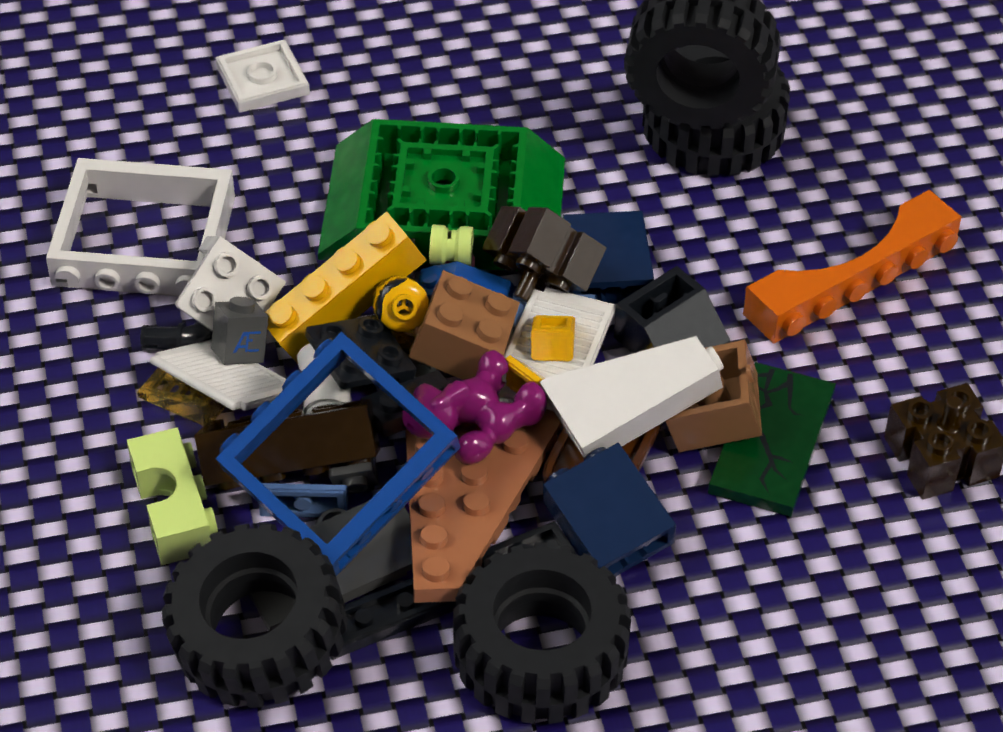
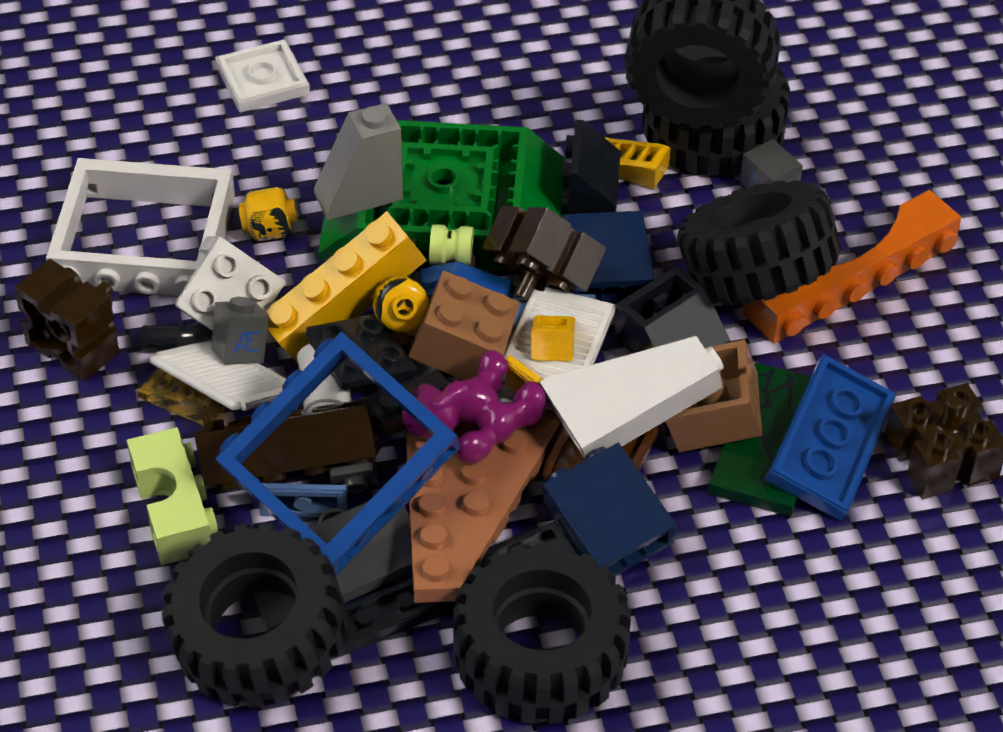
none -> dark brown brick [14,259,120,382]
none -> yellow head [239,187,299,241]
none -> light grey slope [314,103,403,220]
none -> black slope [561,119,621,214]
none -> yellow slope [604,137,671,190]
none -> black tyre [677,180,841,305]
none -> dark grey brick [740,139,803,189]
none -> blue tile [764,354,897,521]

